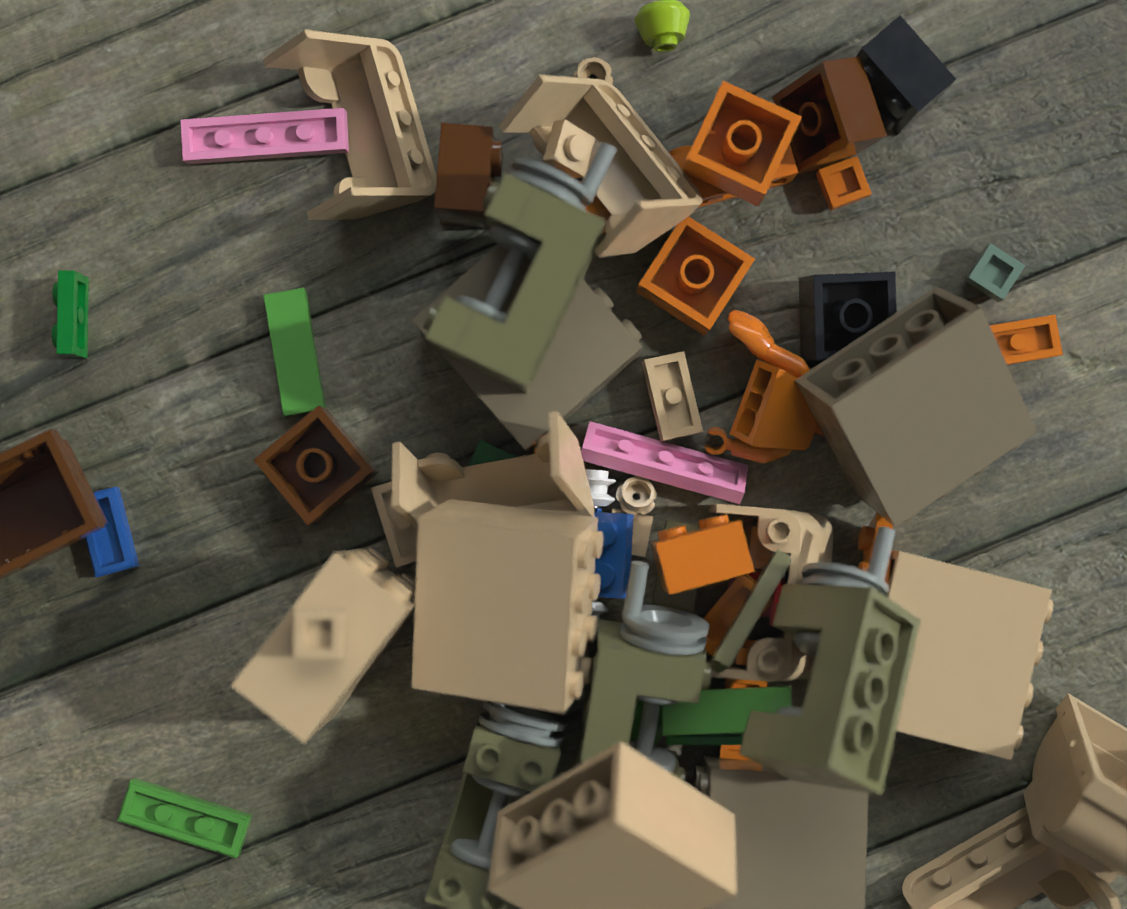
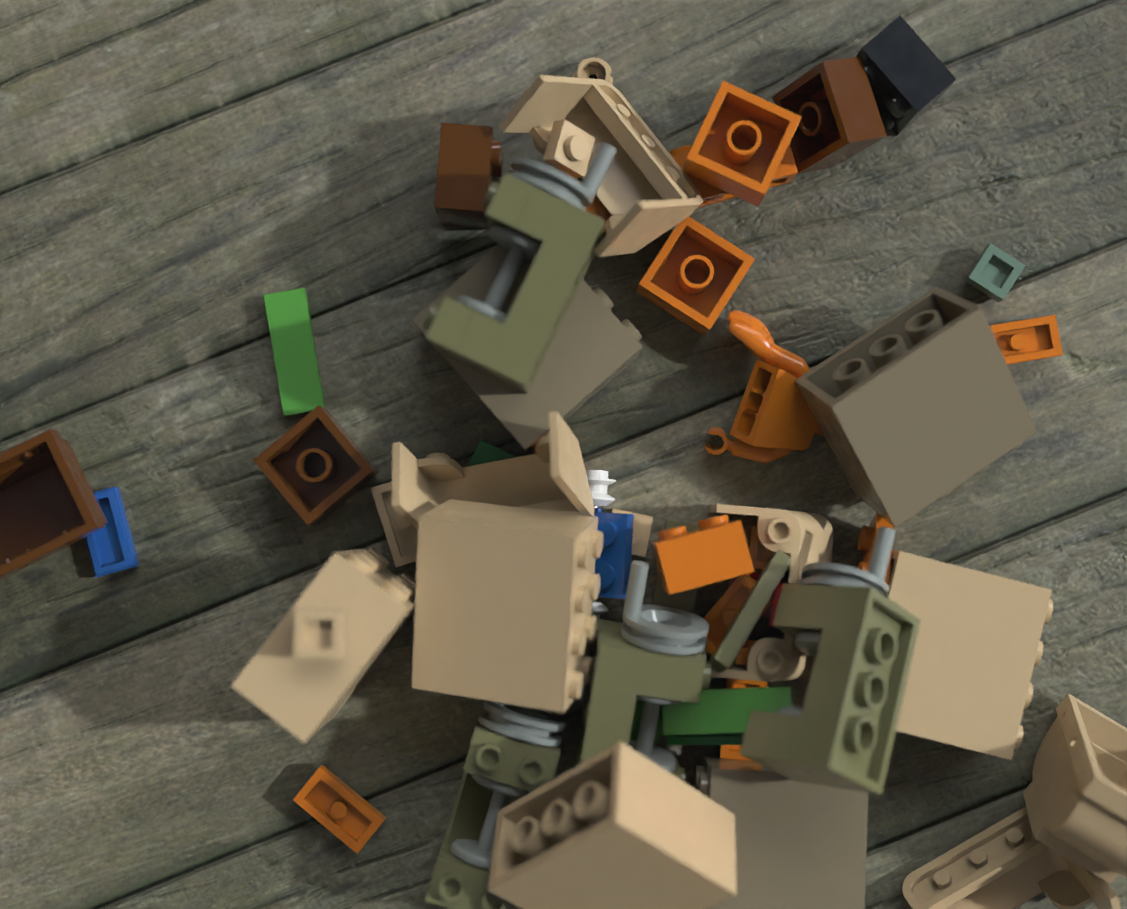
green plate [51,270,89,359] -> none
bright green tile [117,778,252,858] -> none
bright pink plate [180,108,349,164] -> none
tan windscreen [263,30,437,220] -> none
bright pink plate [581,421,748,504] -> none
tan plate [616,476,657,516] -> none
lime cone [634,0,690,52] -> none
tan plate [642,351,703,442] -> none
black brick [798,271,897,360] -> none
orange plate [816,156,872,211] -> none
none -> orange plate [293,764,386,854]

